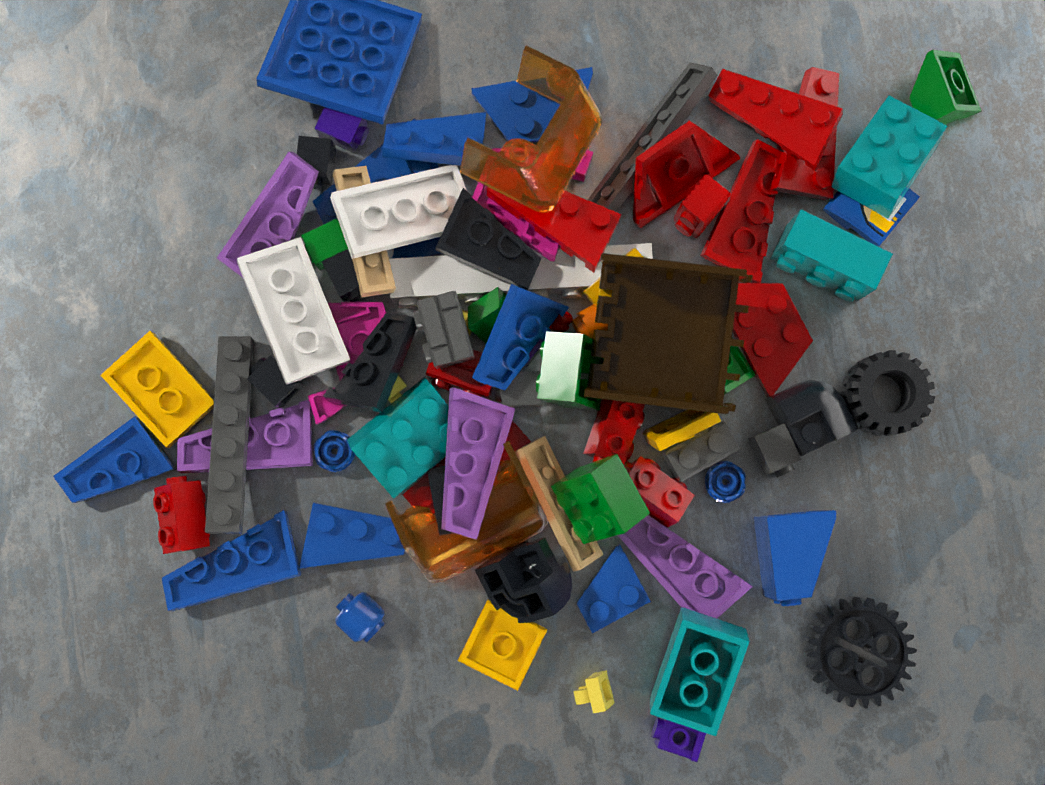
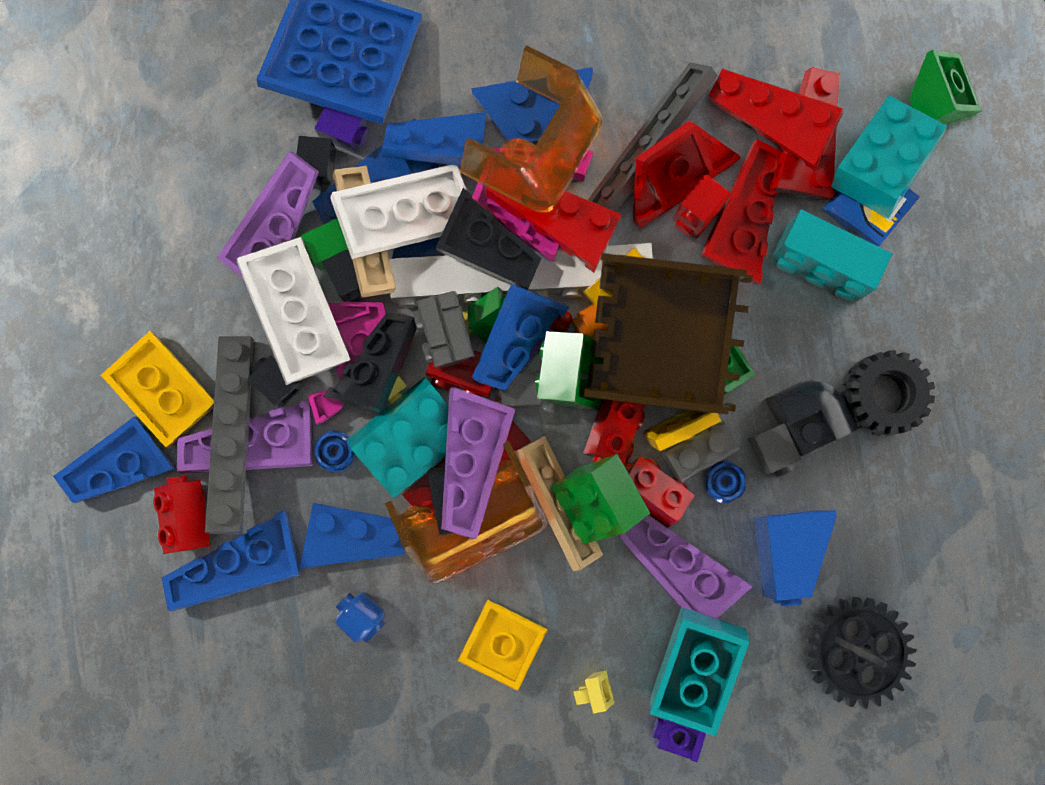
black brick [475,537,572,623] -> none
blue wing [576,544,651,634] -> none
red wing [732,283,813,398] -> none

